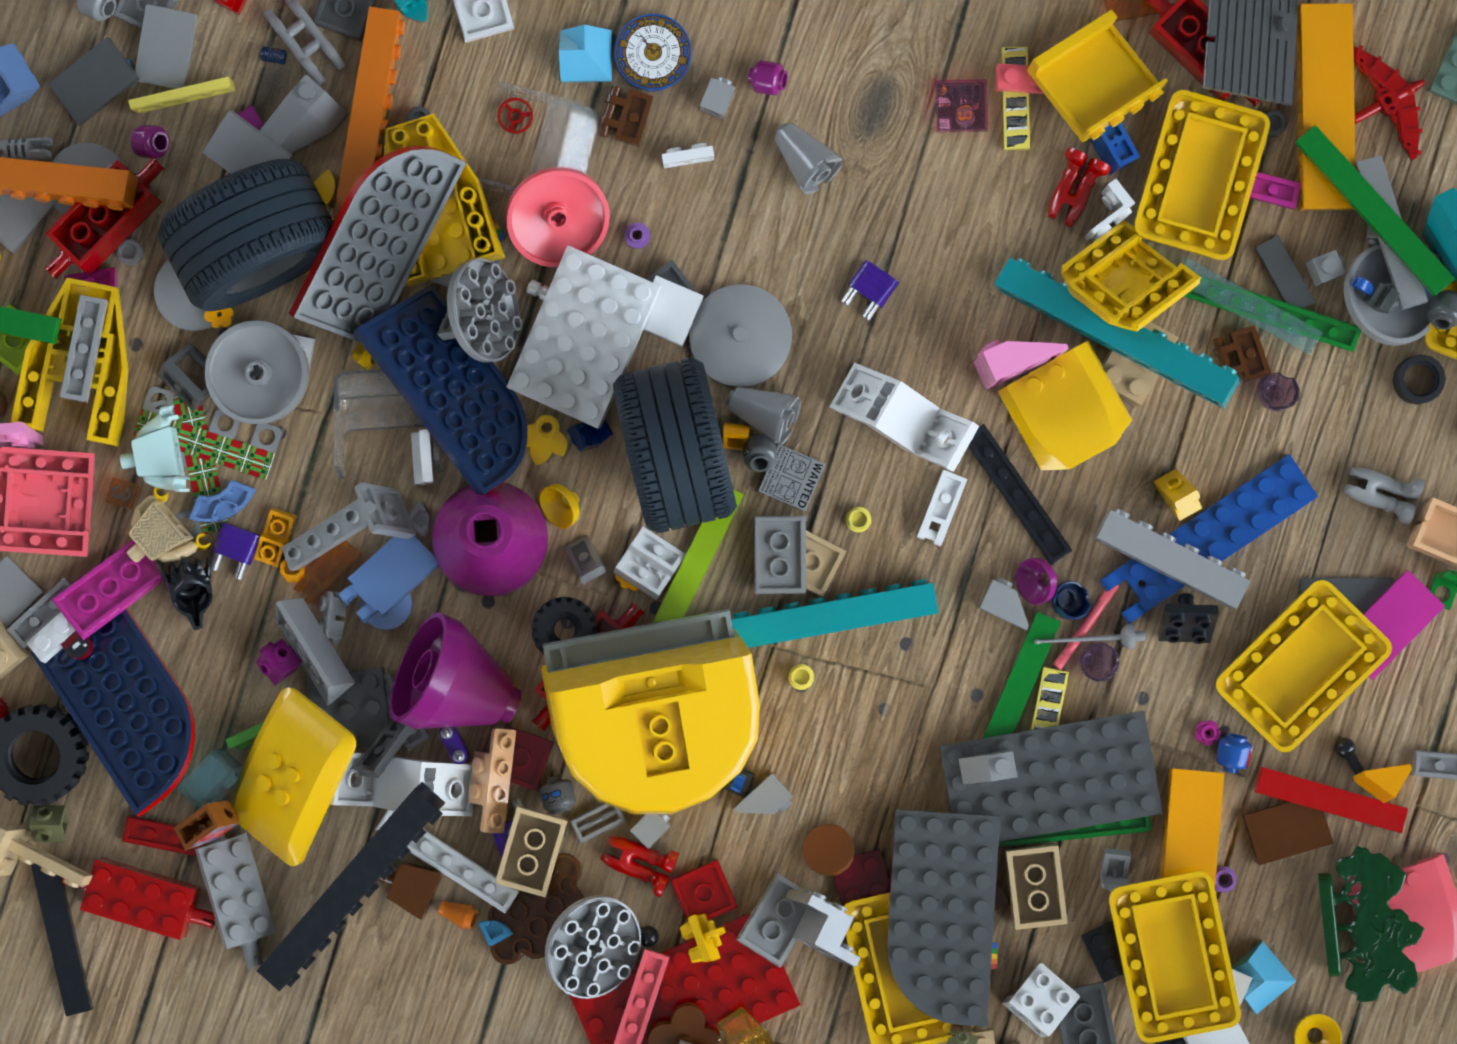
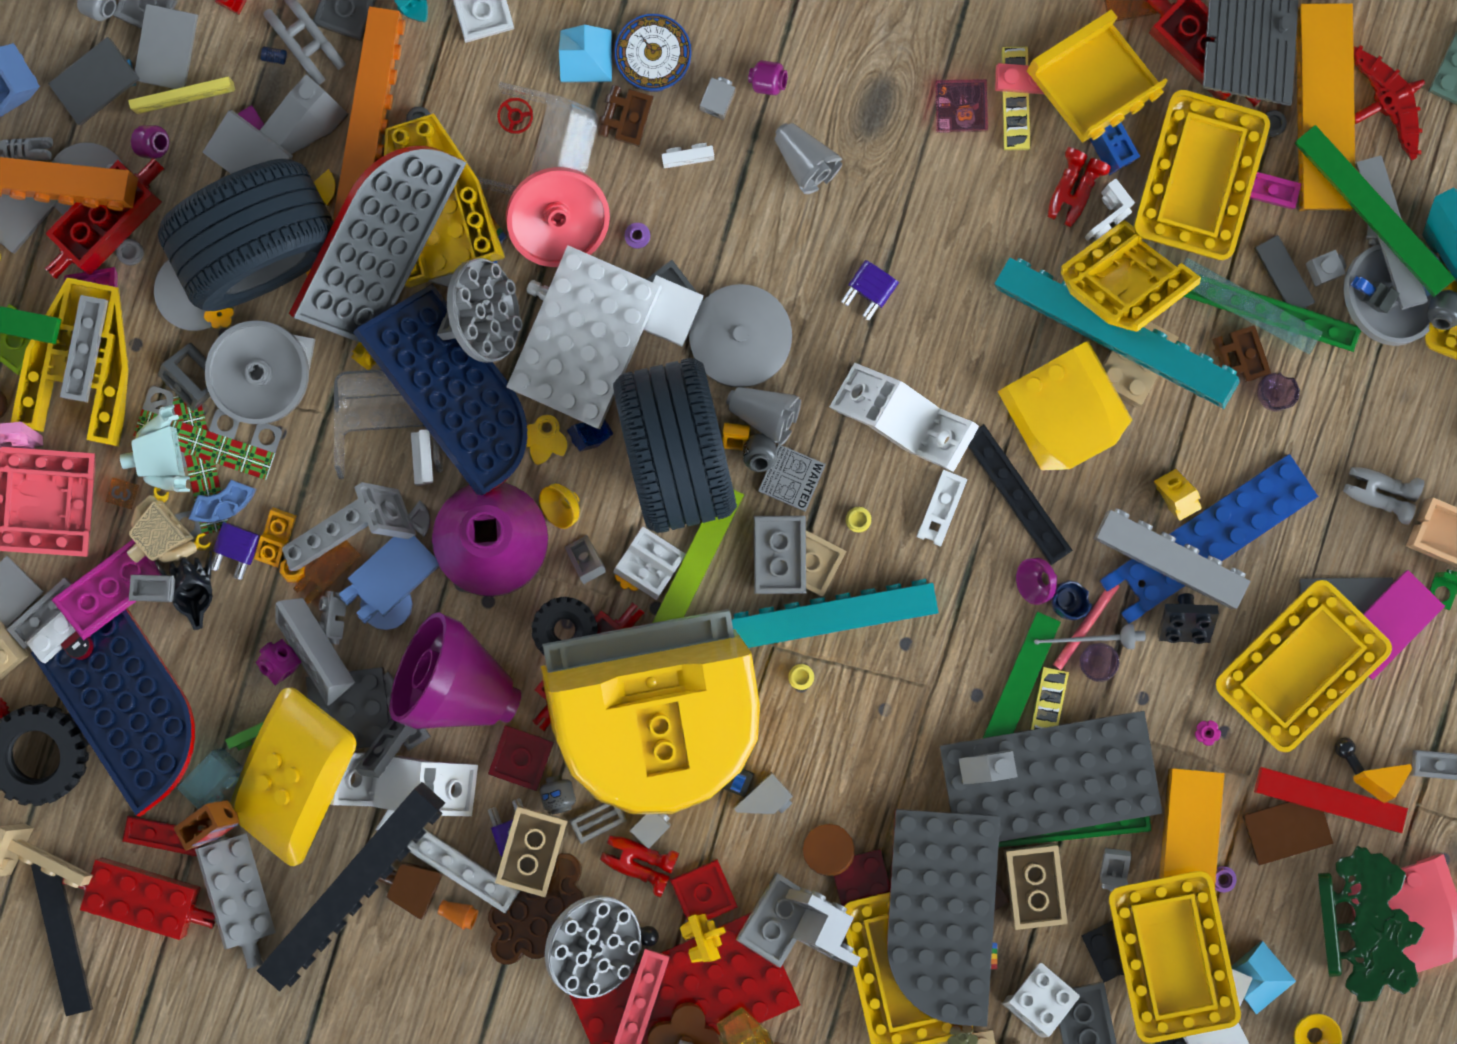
olive brick [26,805,69,843] -> none
dark purple piece [439,727,470,764] -> none
light nougat bracket [468,728,516,833] -> none
dark azure tile [478,920,514,947] -> none
bright pink slope [973,340,1069,390] -> none
light grey slope [978,577,1029,630] -> none
blue head [1216,733,1252,773] -> none
black tyre [1392,354,1446,405] -> none
none -> light grey tile [129,575,175,602]

